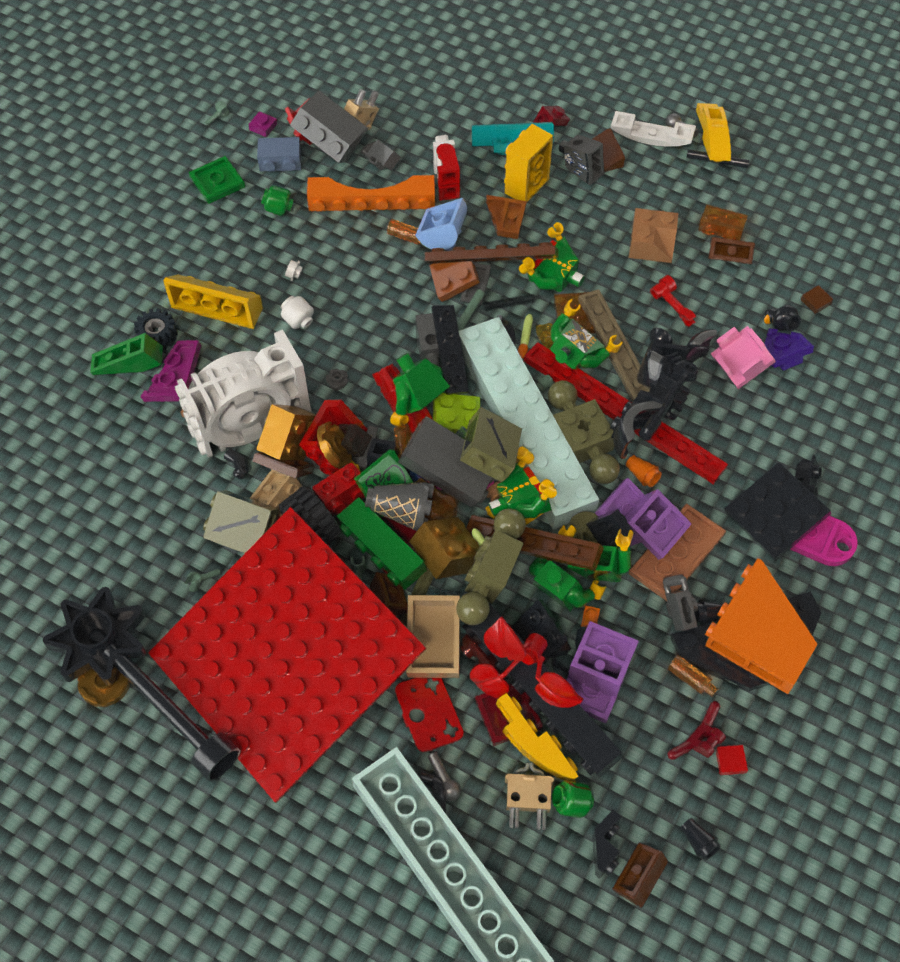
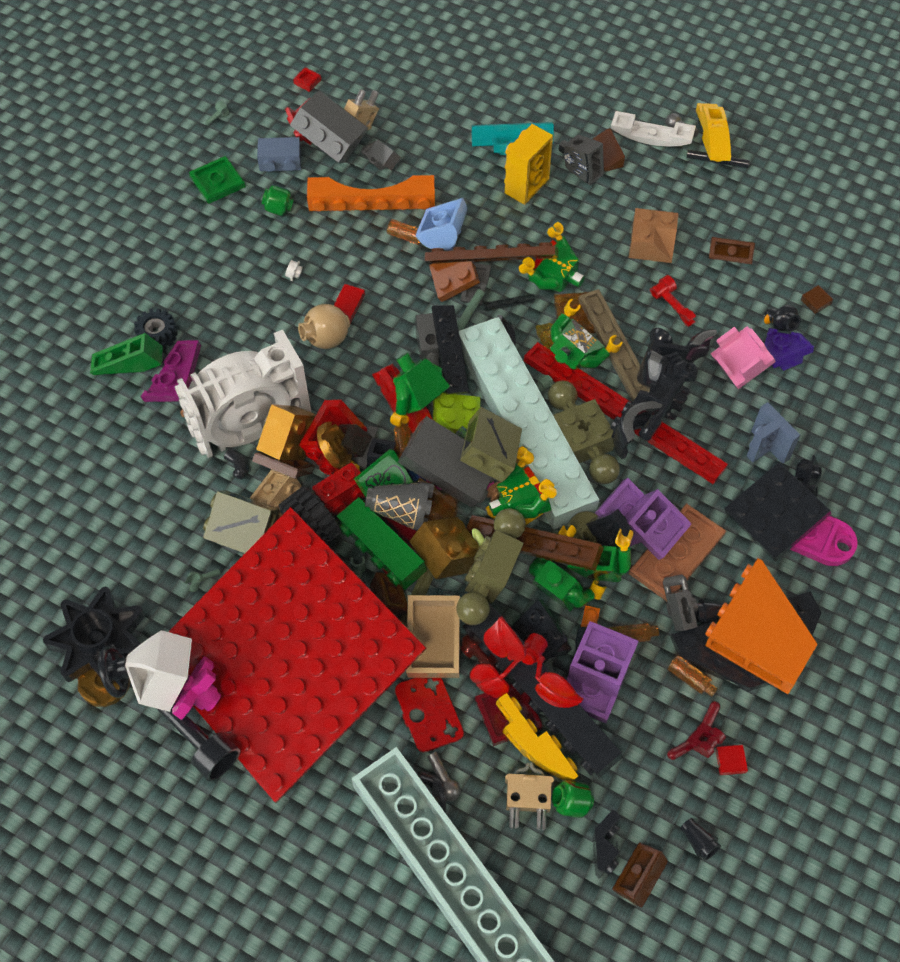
yellow slope [163,274,263,329] -> none
magenta plate [248,111,277,137] -> none
white head [281,296,314,329] -> none
dark grey plate [326,369,348,390] -> none
red hips [433,135,460,201] -> none
dark orange wing [486,195,527,239] -> none
yellowish green piece [518,314,533,359] -> none
dark red bracket [533,105,570,126] -> none
orange cone [626,455,662,487] -> none
clear orange bracket [698,204,748,241] -> none
none -> white piece [98,630,192,712]
none -> dark pink plant [172,656,221,720]
none -> red tile [293,67,321,92]
none -> tan brick [298,304,350,349]
none -> red tile [334,284,365,324]
none -> clear orange cylinder [607,623,659,642]
none -> sand blue bracket [747,402,801,464]

